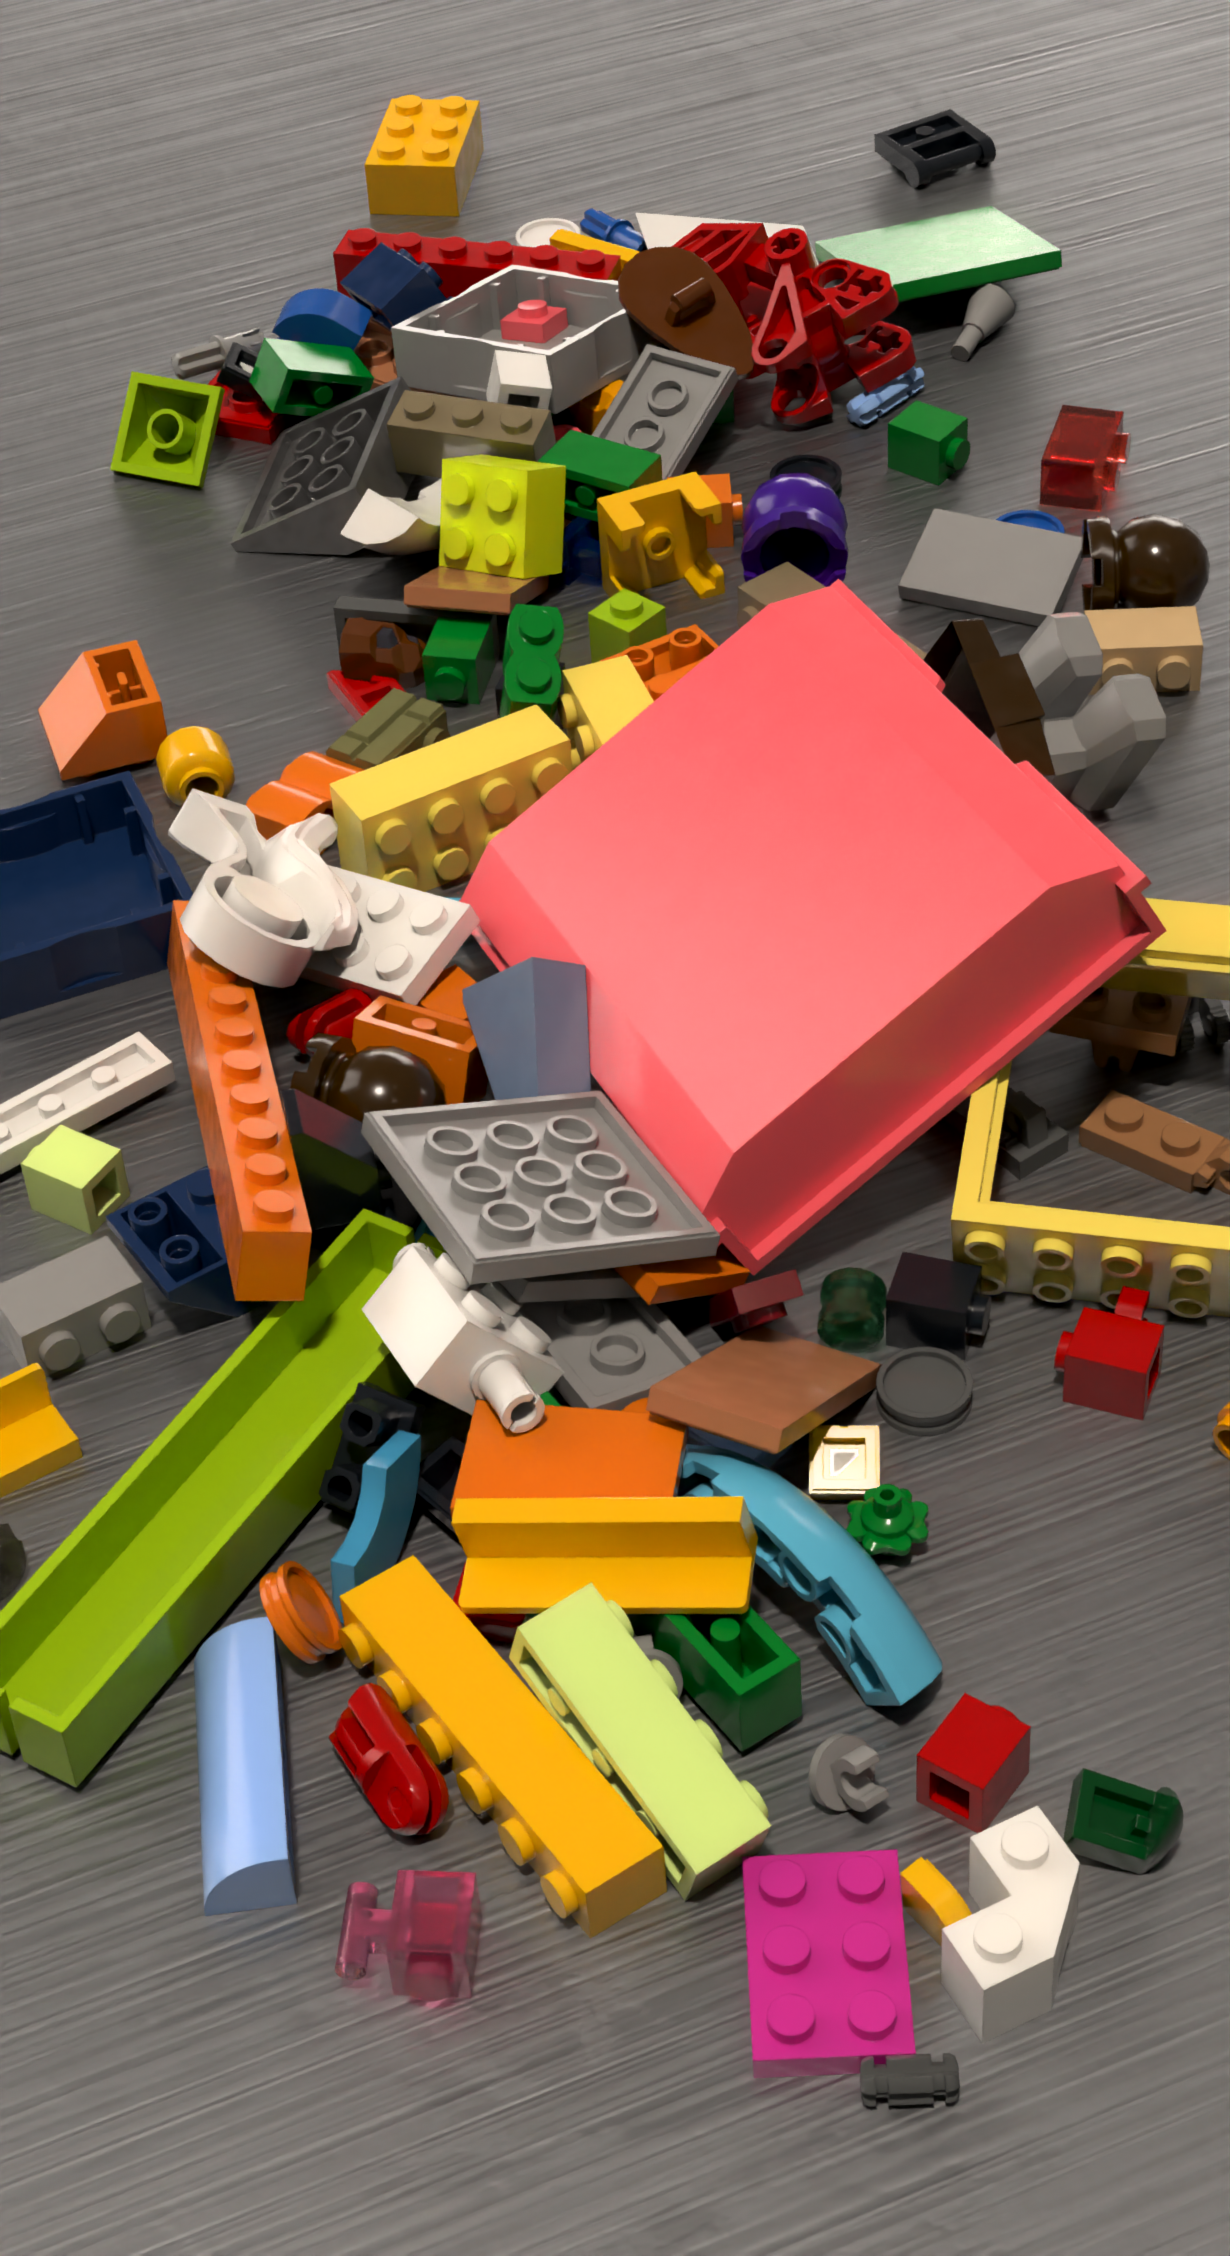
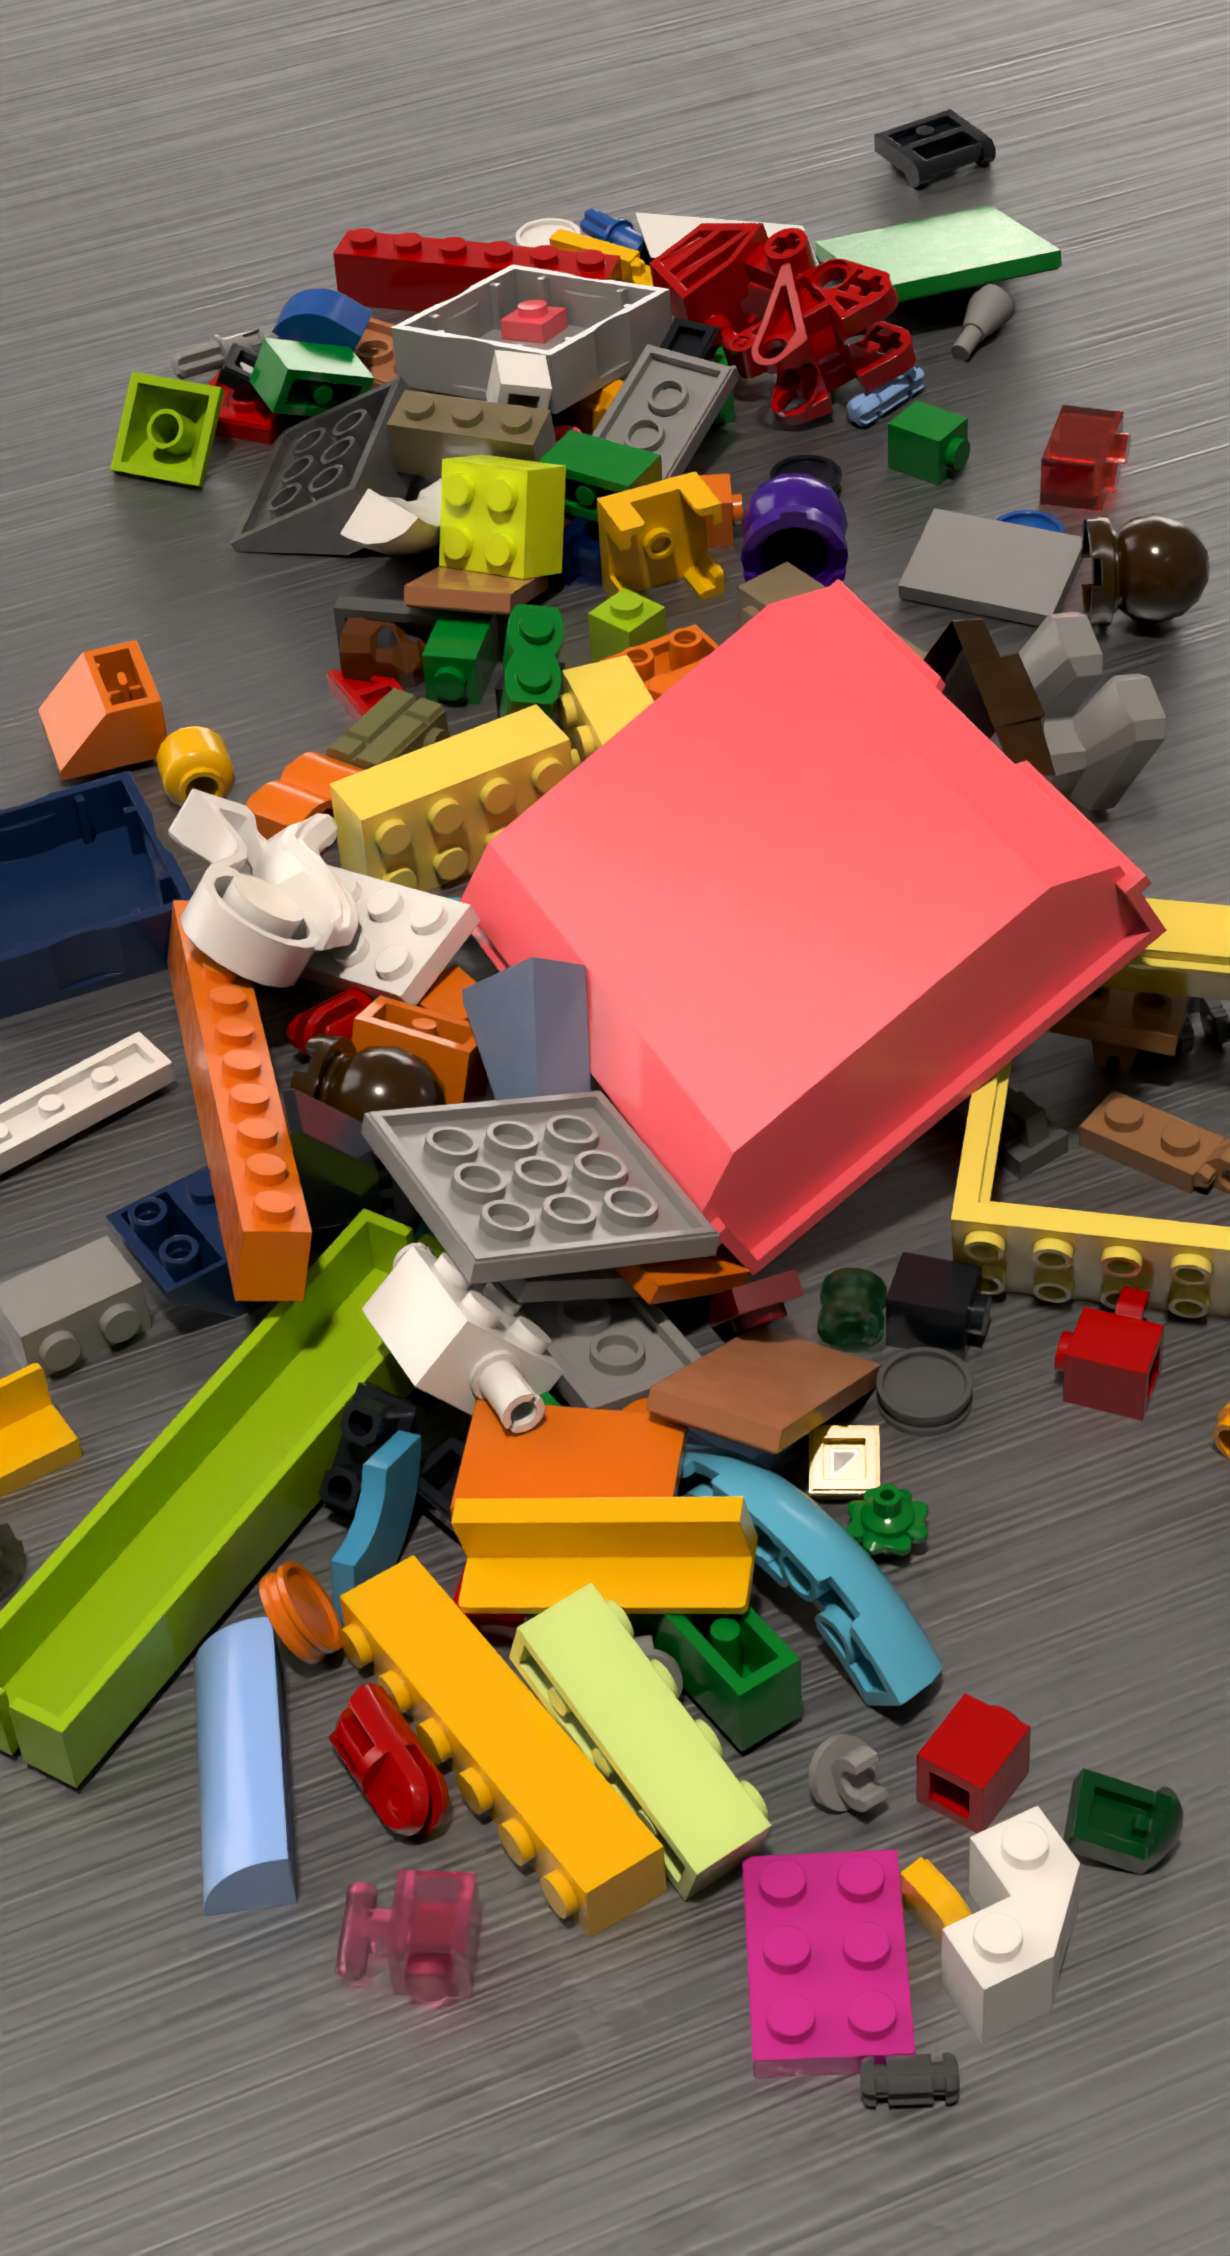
yellowish green brick [21,1125,130,1235] -> none
dark blue slope [340,242,453,333] -> none
yellow brick [364,95,484,217] -> none
reddish brown shield [618,247,754,380] -> none
tan brick [1084,606,1203,695] -> none

